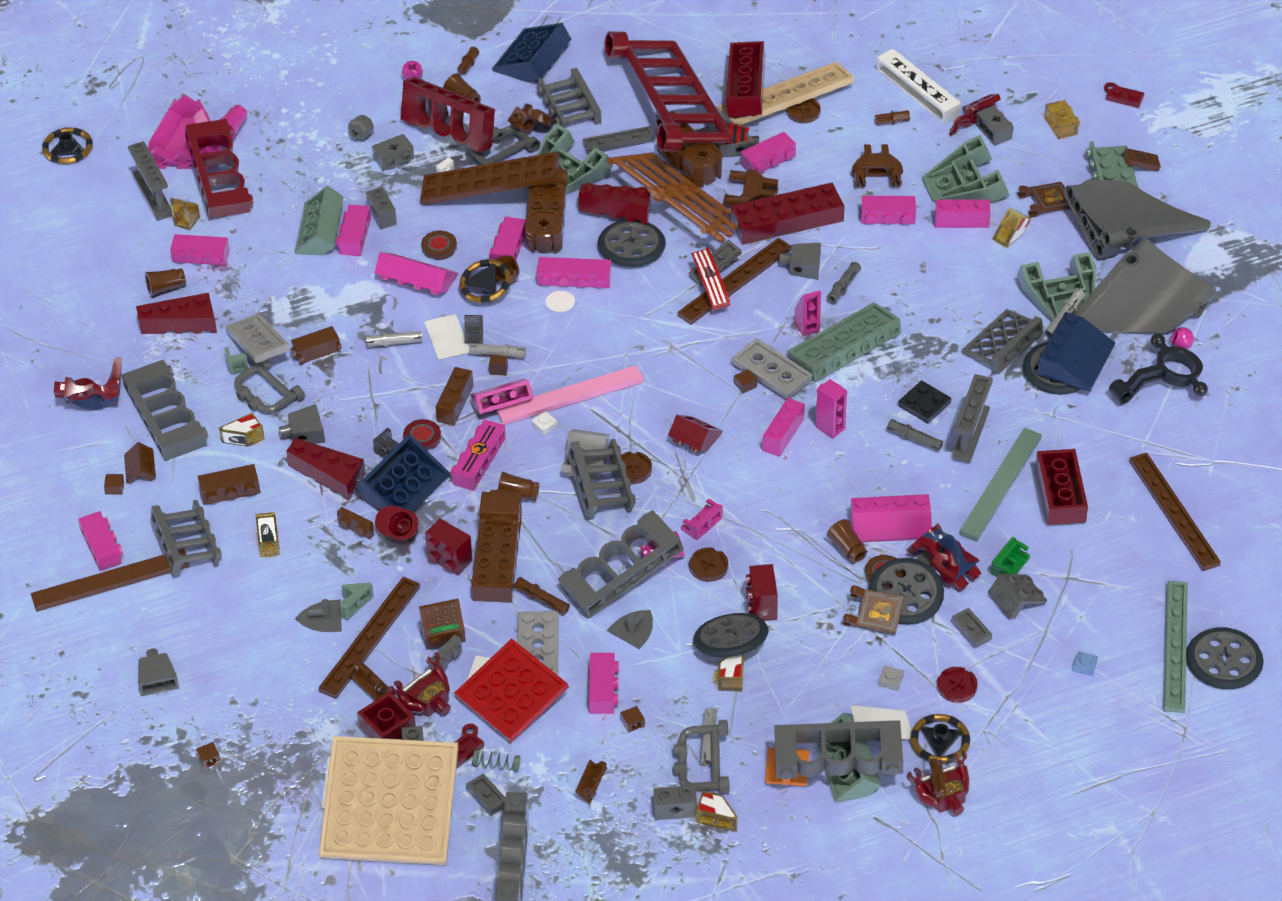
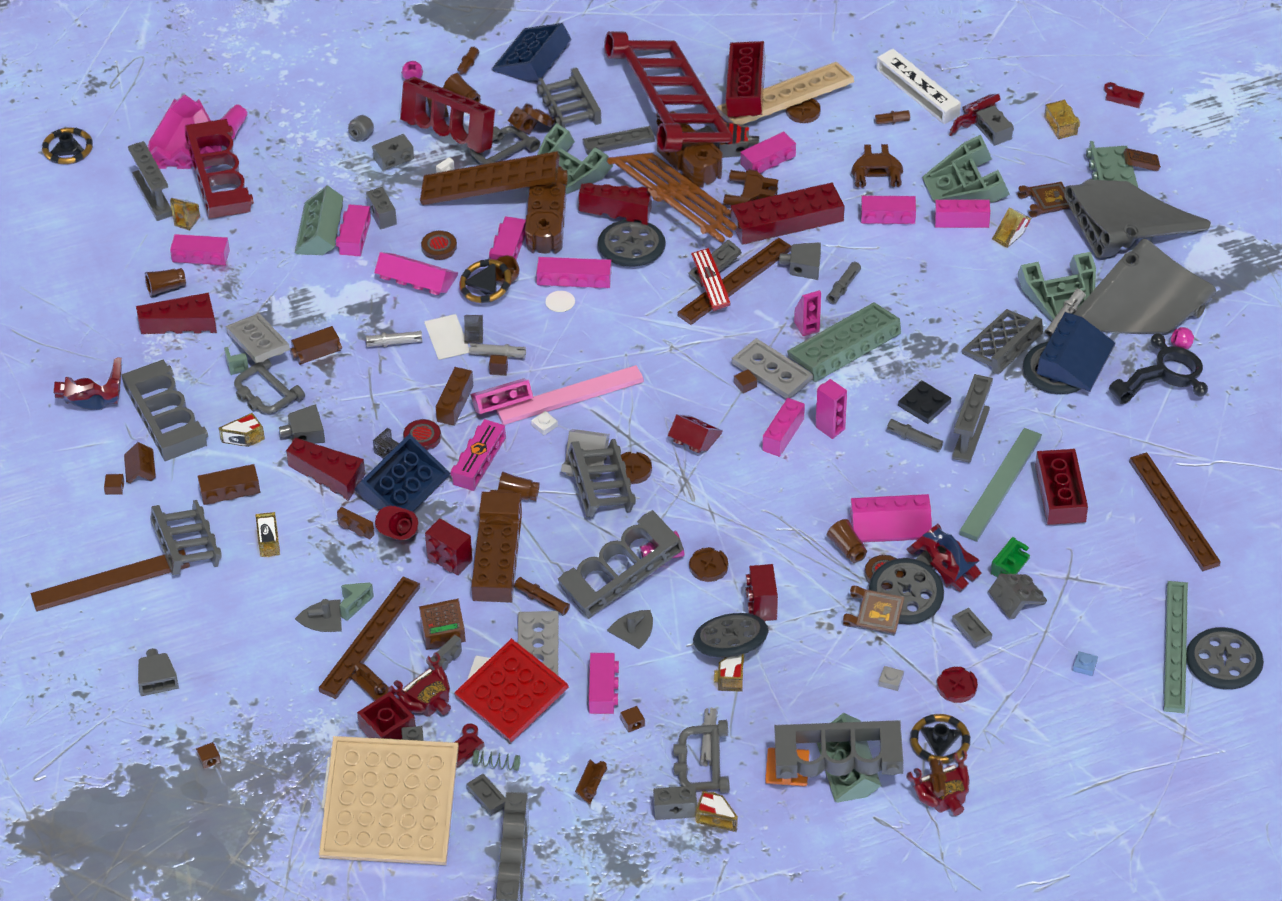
dark pink brick [78,511,123,571] -> none
dark pink hinge [681,499,723,541] -> none
white sticker [850,705,911,739] -> none

